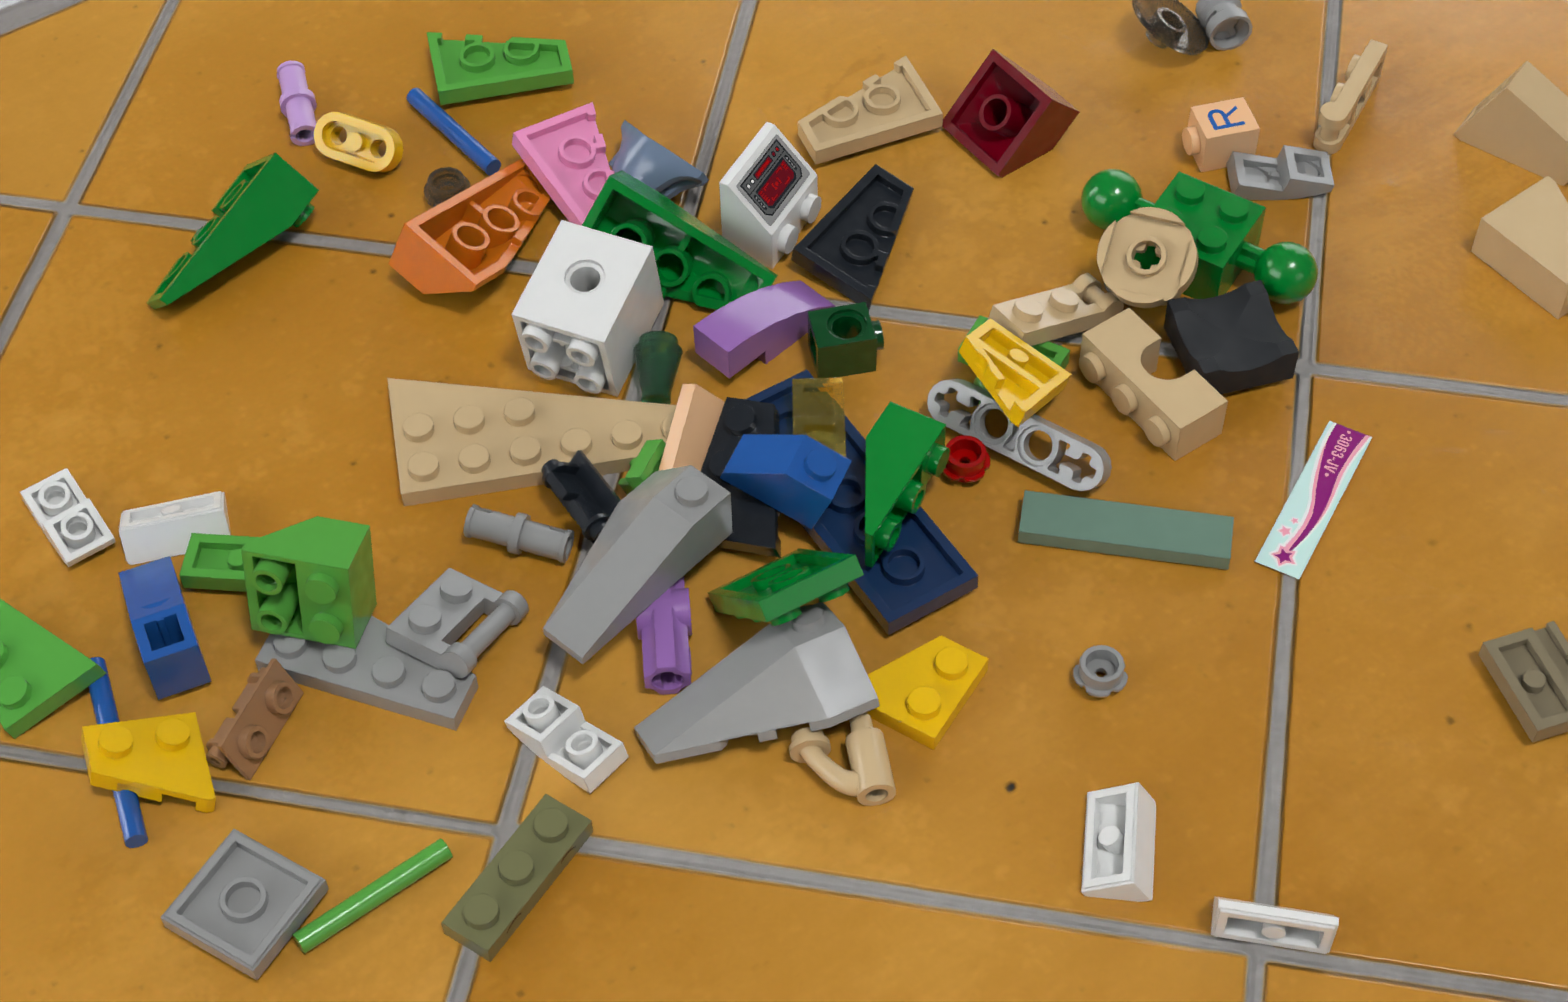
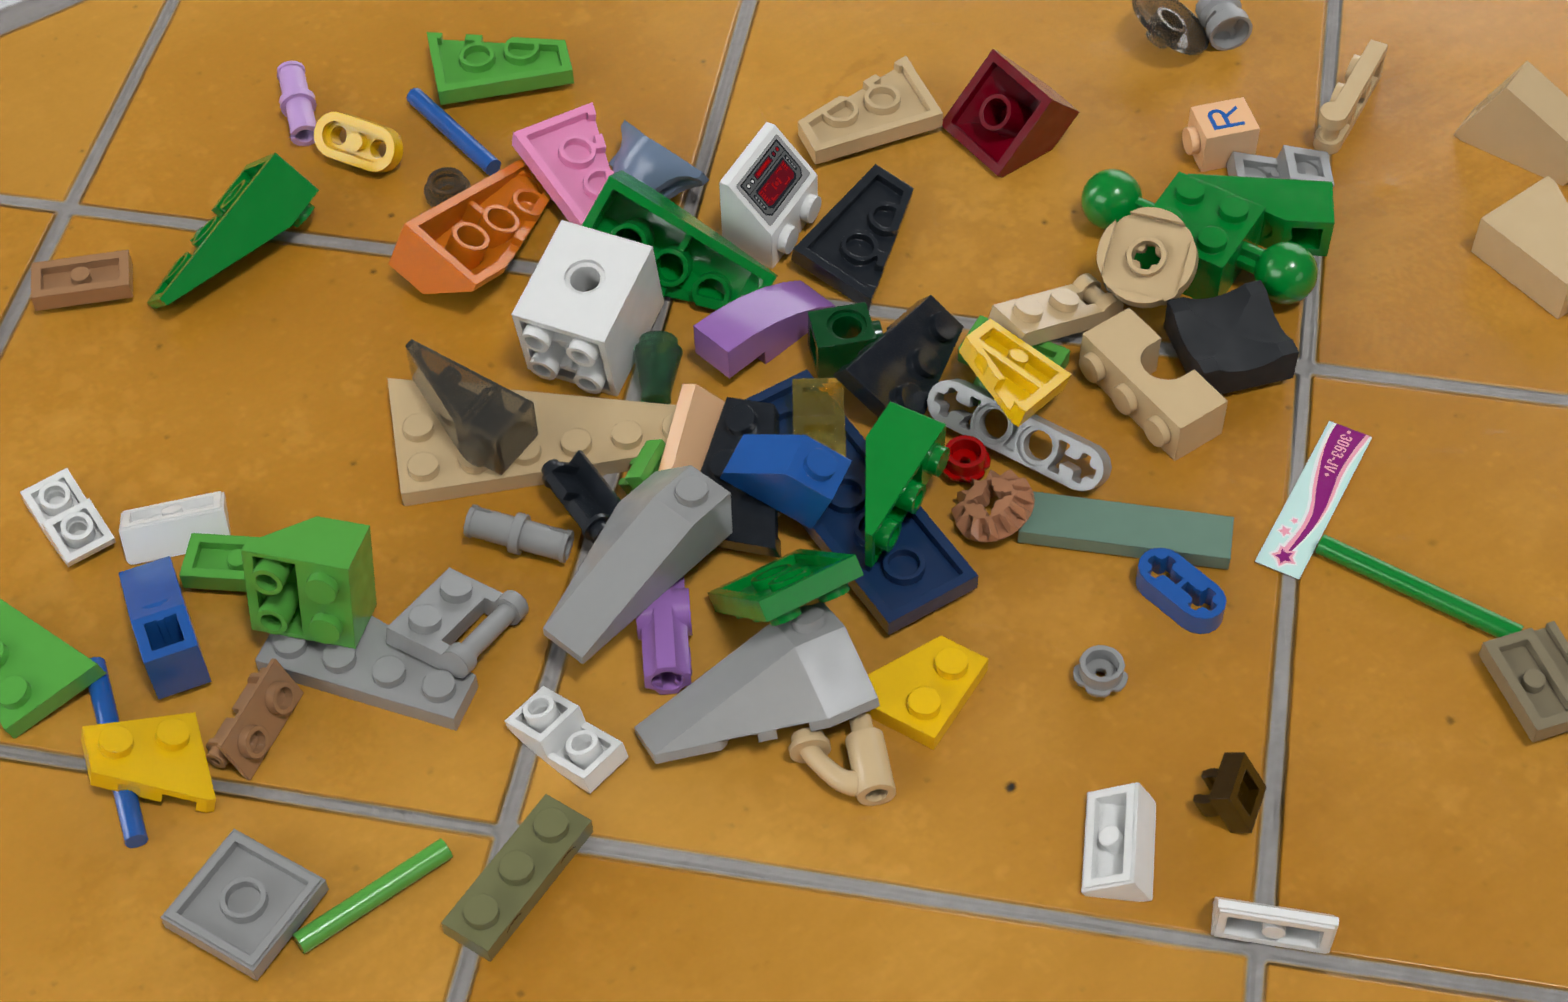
none -> medium nougat plate [31,250,133,311]
none -> clear smoke slope [405,339,539,475]
none -> black wing [833,295,964,418]
none -> nougat gear [951,469,1035,542]
none -> blue beam [1135,548,1226,634]
none -> green slope [1188,174,1335,256]
none -> dark brown tile [1193,752,1267,833]
none -> green bar [1315,534,1524,638]

